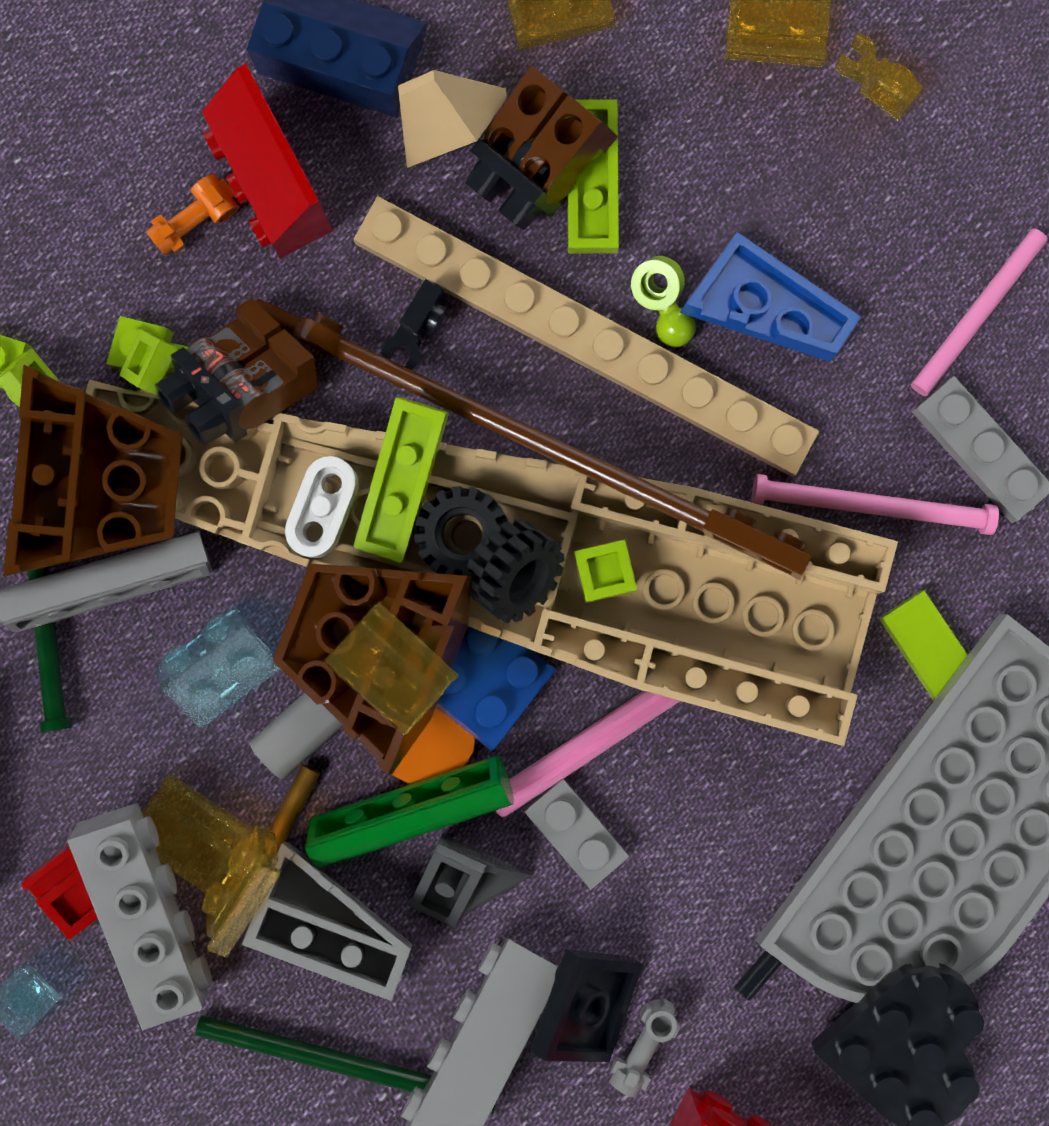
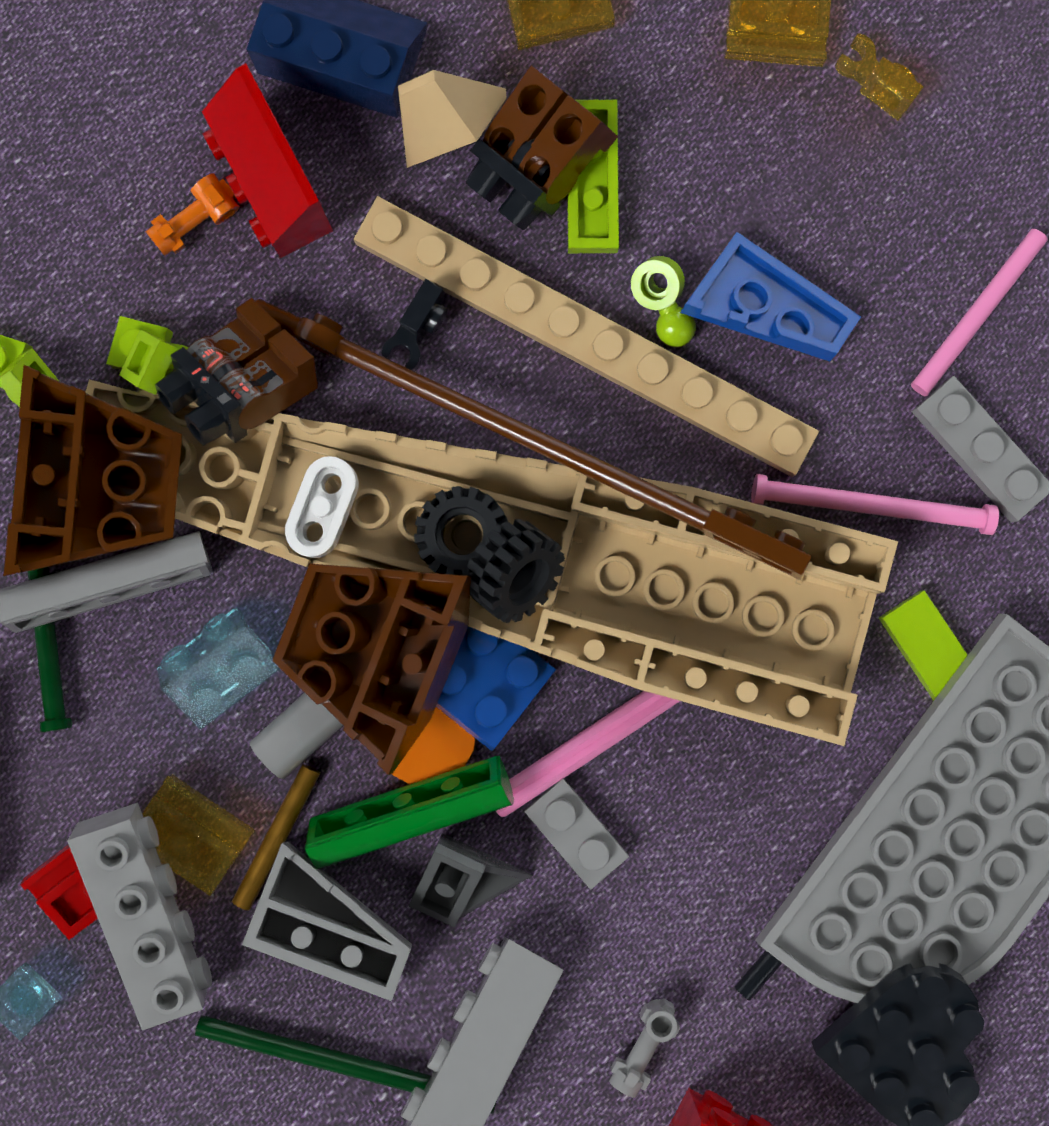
clear yellow plate [202,825,280,957] -> none
clear yellow plate [323,602,459,735] -> none
lime plate [353,397,449,563] -> none
black plate [530,949,643,1062] -> none
lime plate [574,539,637,603] -> none

